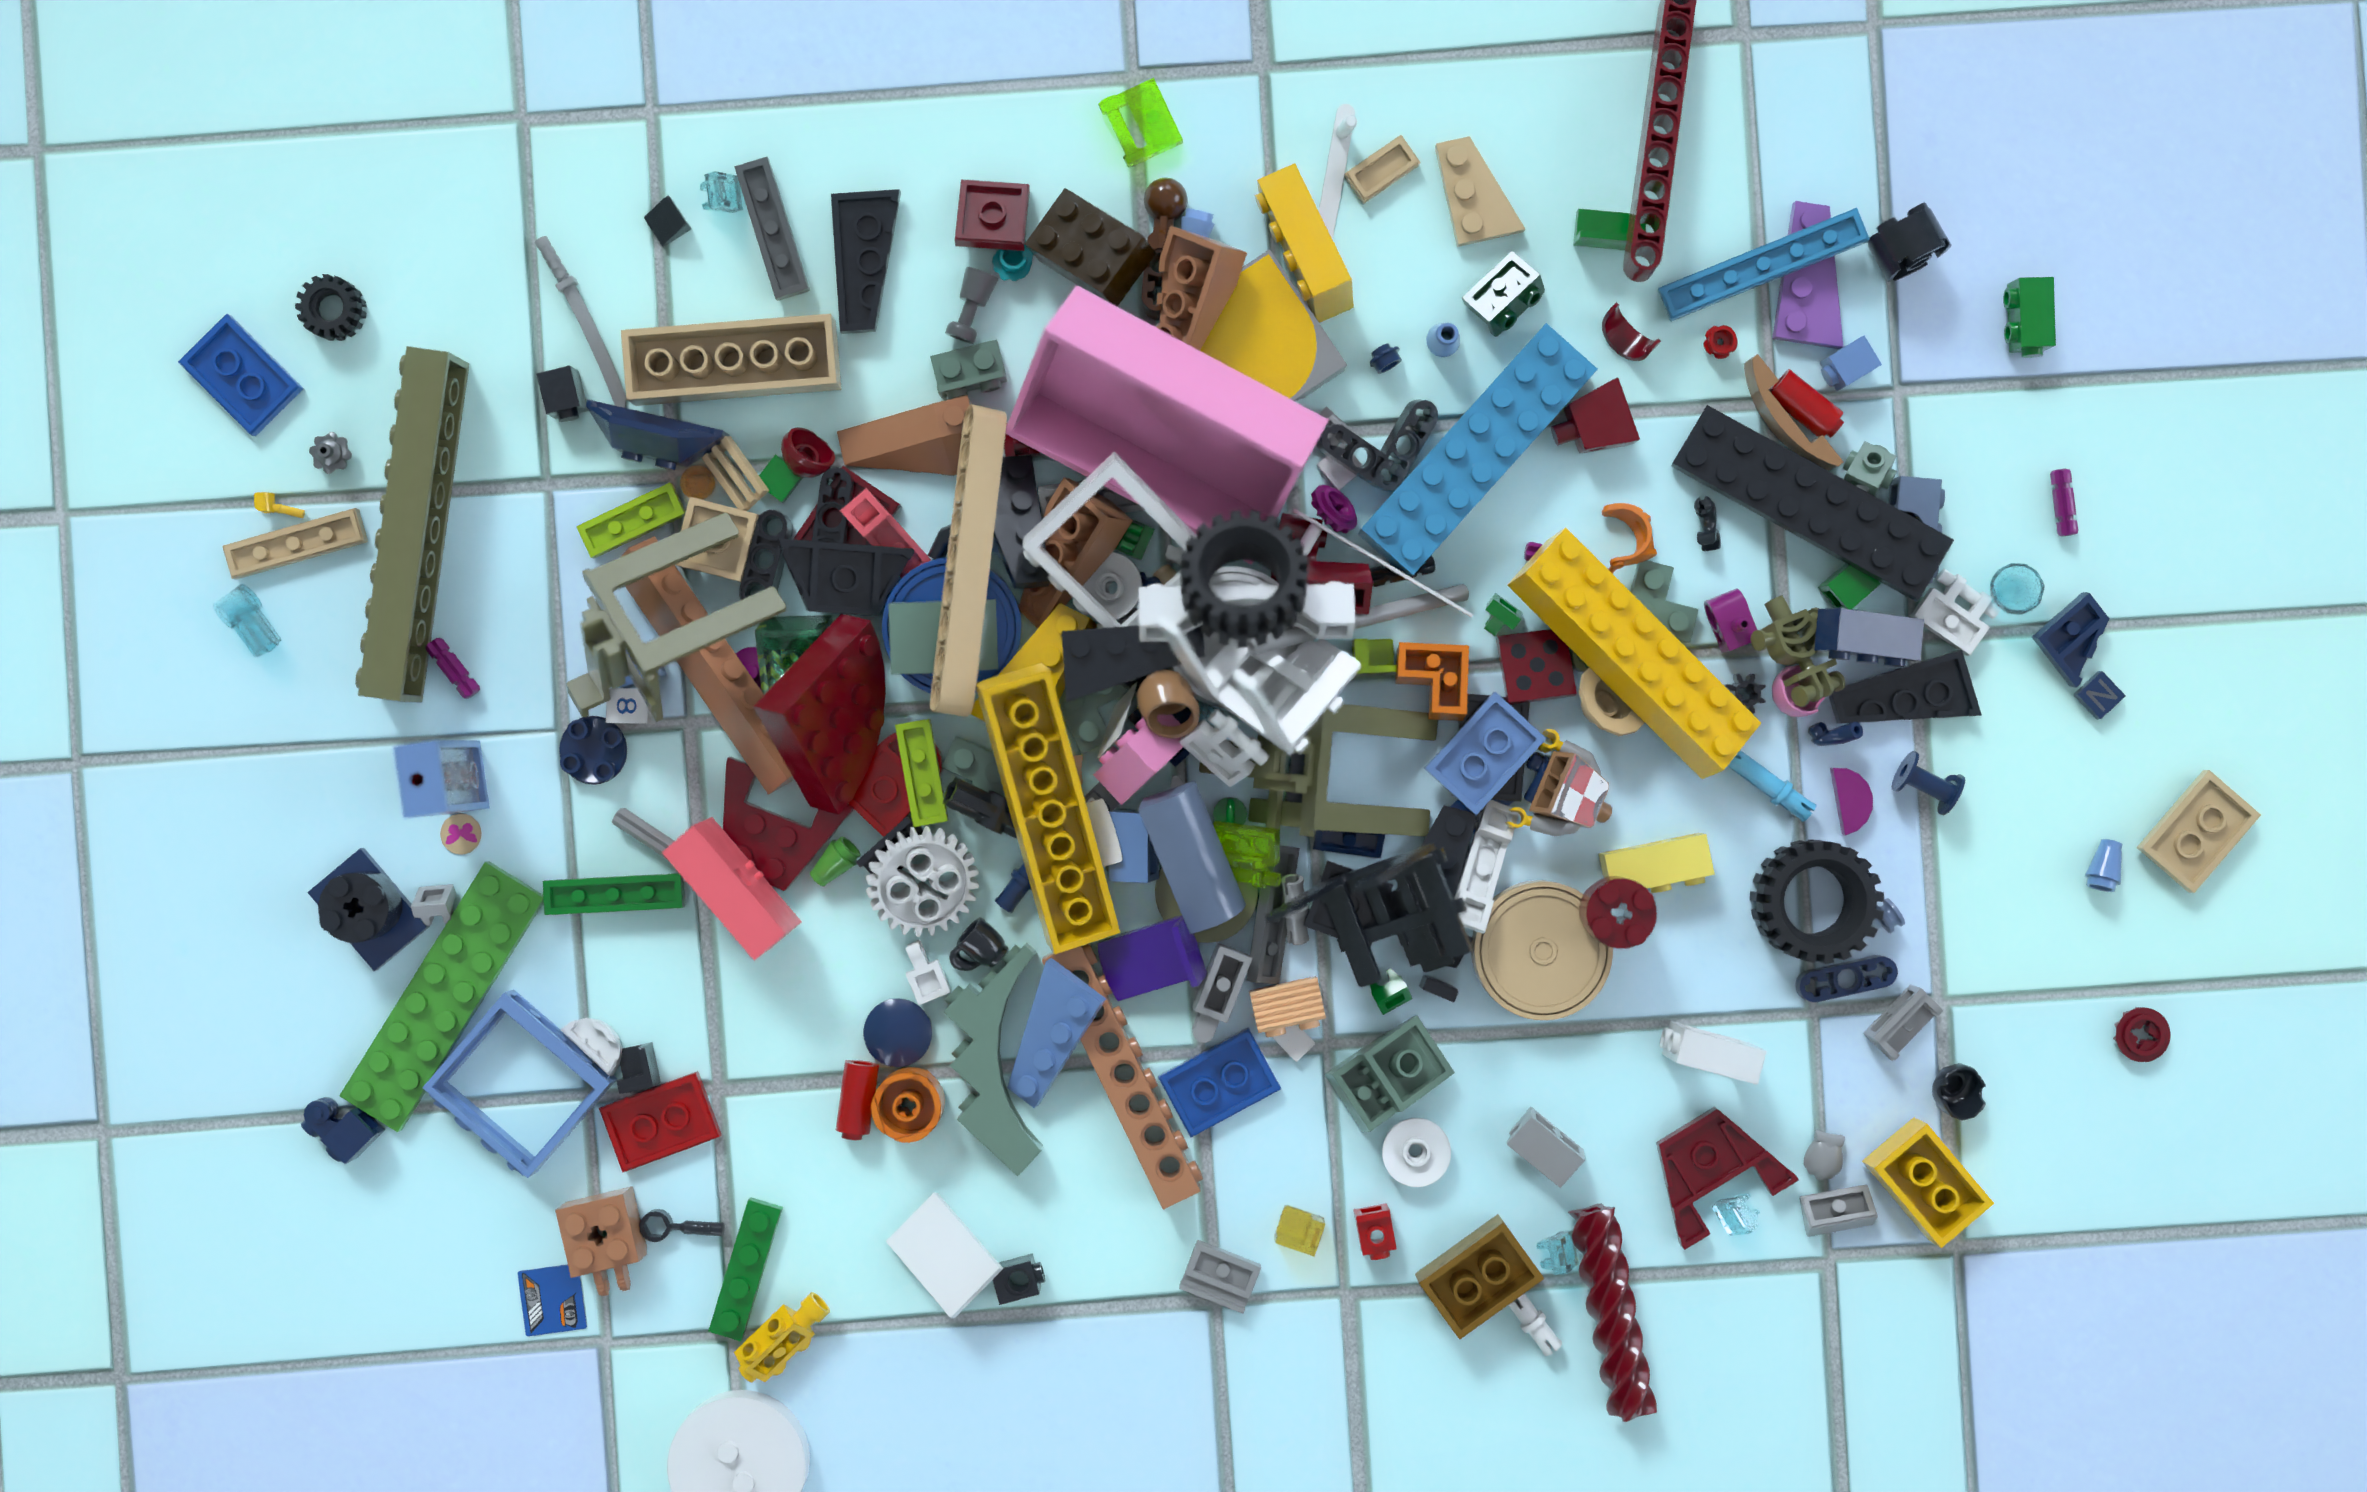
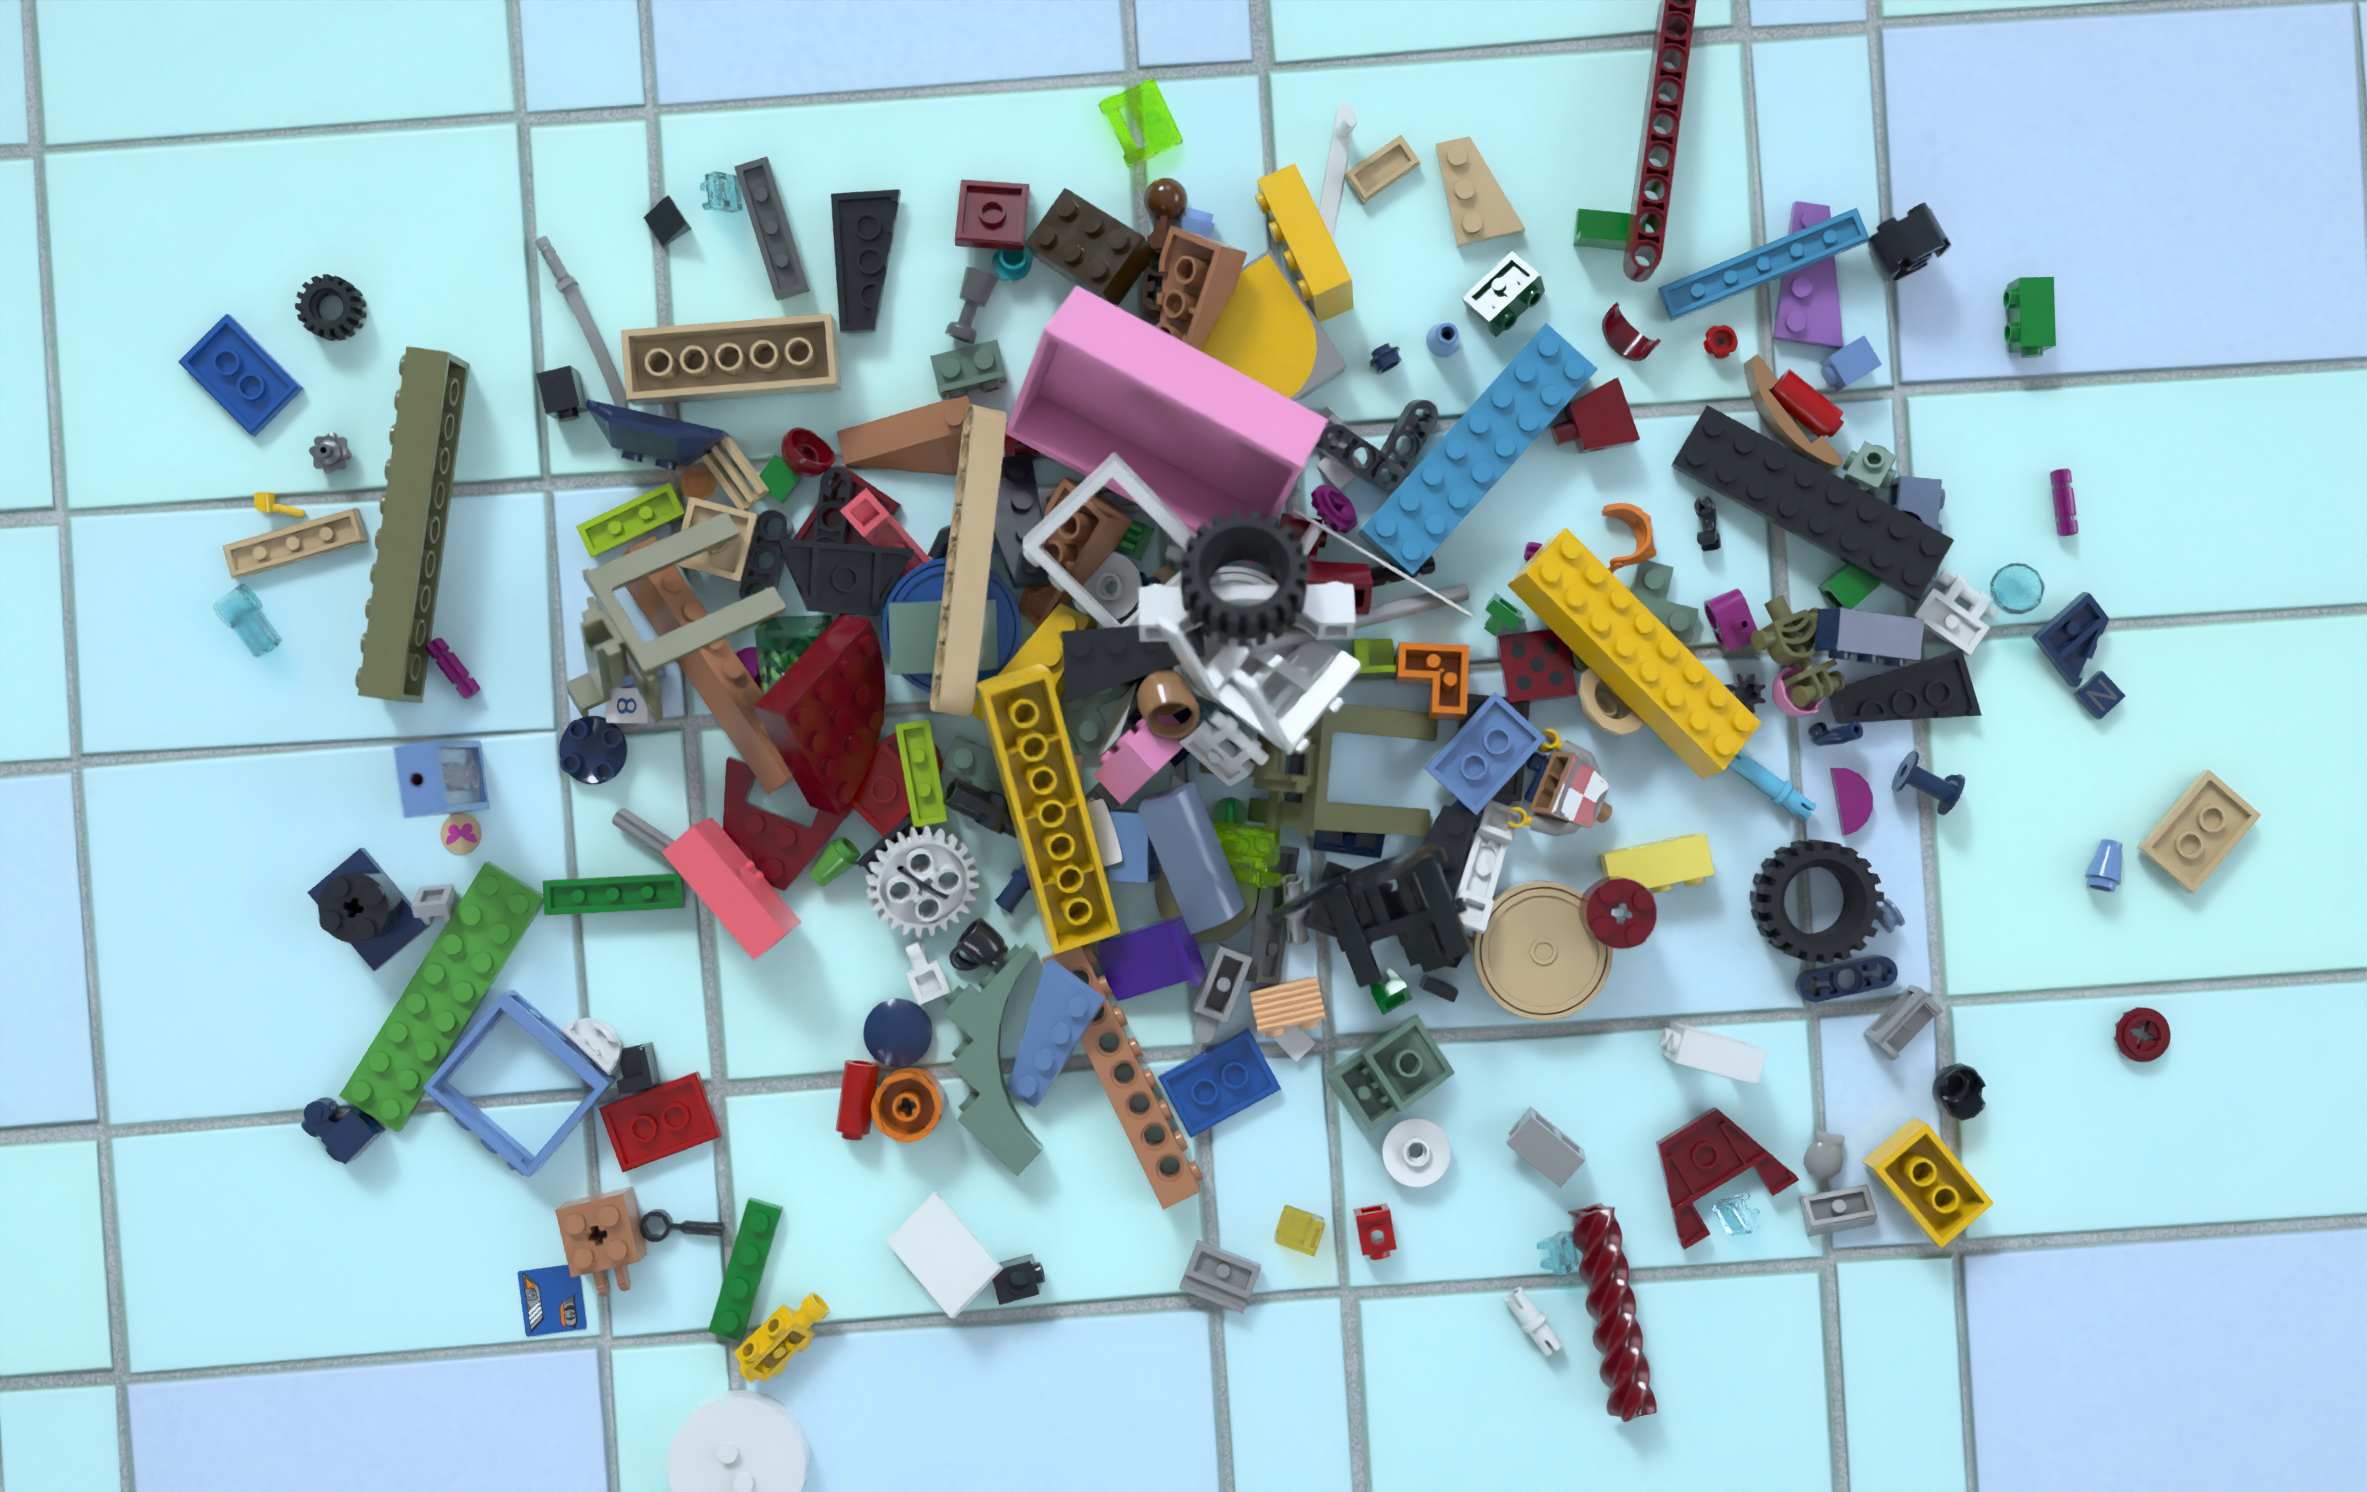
pearl gold brick [1415,1214,1544,1340] -> none

